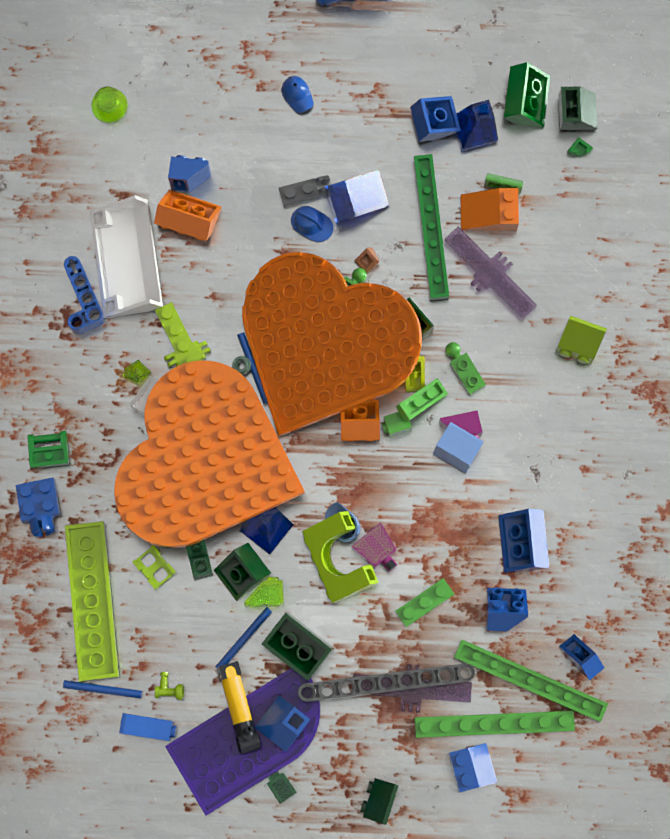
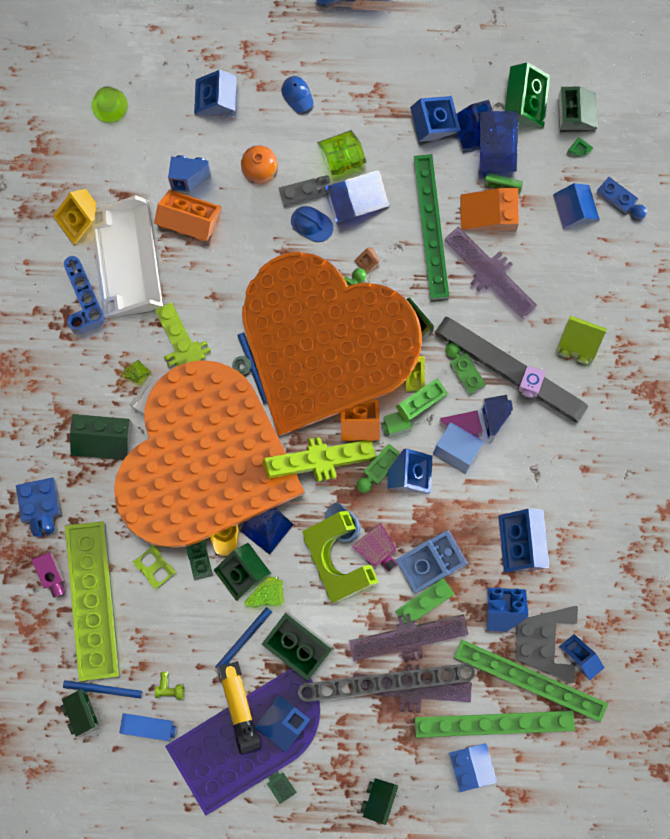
green plate [27,431,69,469] -> none
none -> magenta torso [32,552,65,598]
none -> yellow slope [53,189,96,245]
none -> dark green slope [61,689,101,738]
none -> dark green slope [70,414,132,460]
none -> blue slope [194,70,236,115]
none -> yellow cap [210,524,238,556]
none -> orange cylinder [241,145,278,184]
none -> lime hinge [263,437,377,482]
none -> clear neon green slope [317,130,367,175]
none -> clear purple hinge [349,614,469,662]
none -> bright green plate [356,443,400,493]
none -> blue slope [387,448,433,494]
none -> medium blue slope [396,530,469,593]
none -> dark grey beam [435,316,588,423]
none -> clear blue slope [478,111,518,172]
none -> clear blue slope [481,395,513,444]
none -> dark grey wing [515,606,578,683]
none -> lavender brick [518,366,546,398]
none -> blue slope [553,183,600,229]
none -> blue plate [597,177,647,219]

